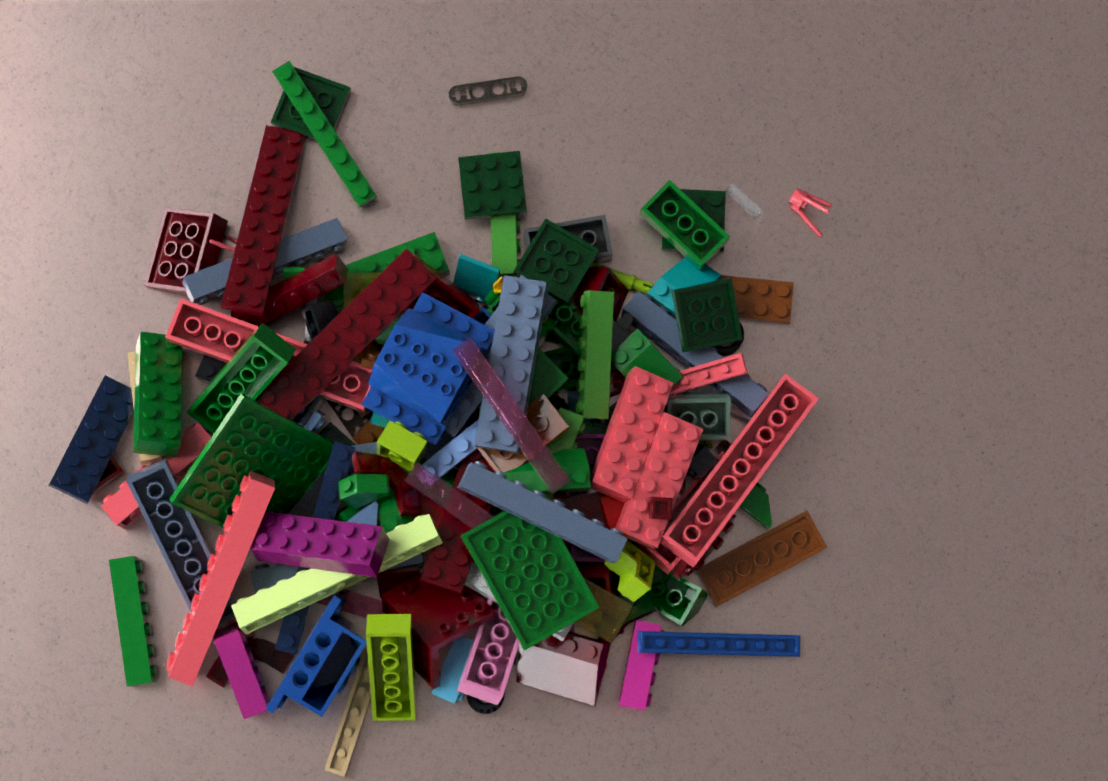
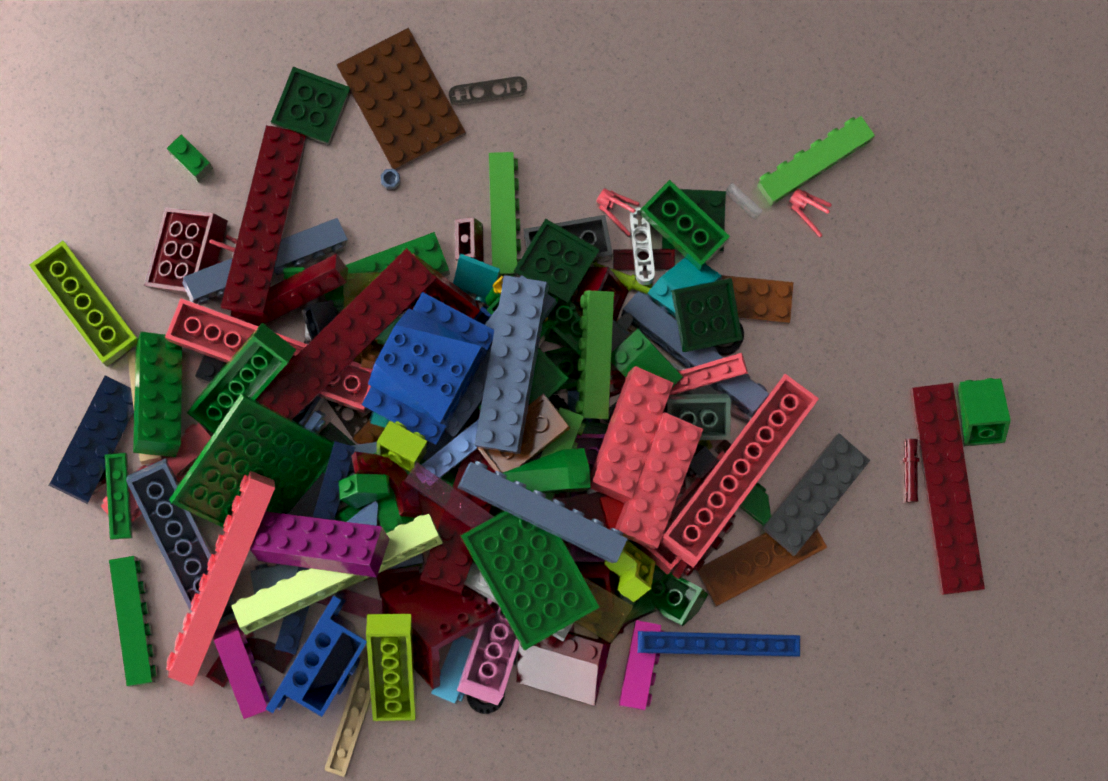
green plate [272,61,377,208] -> none
clear pink plate [452,337,570,493] -> none
dark green plate [458,151,527,219] -> none
dark red tile [649,497,672,520] -> none
none -> lime brick [29,240,138,367]
none -> green tile [105,453,132,540]
none -> green brick [167,134,213,183]
none -> reddish brown plate [336,27,466,170]
none -> sand blue tile [381,169,400,190]
none -> brick [455,217,484,263]
none -> coral plant [596,188,639,236]
none -> dark red tile [613,249,675,271]
none -> white beam [630,208,655,285]
none -> bright green brick [757,116,875,206]
none -> dark grey plate [761,433,870,556]
none -> dark red pin [903,439,920,502]
none -> dark red plate [911,383,985,595]
none -> green slope [957,378,1011,446]

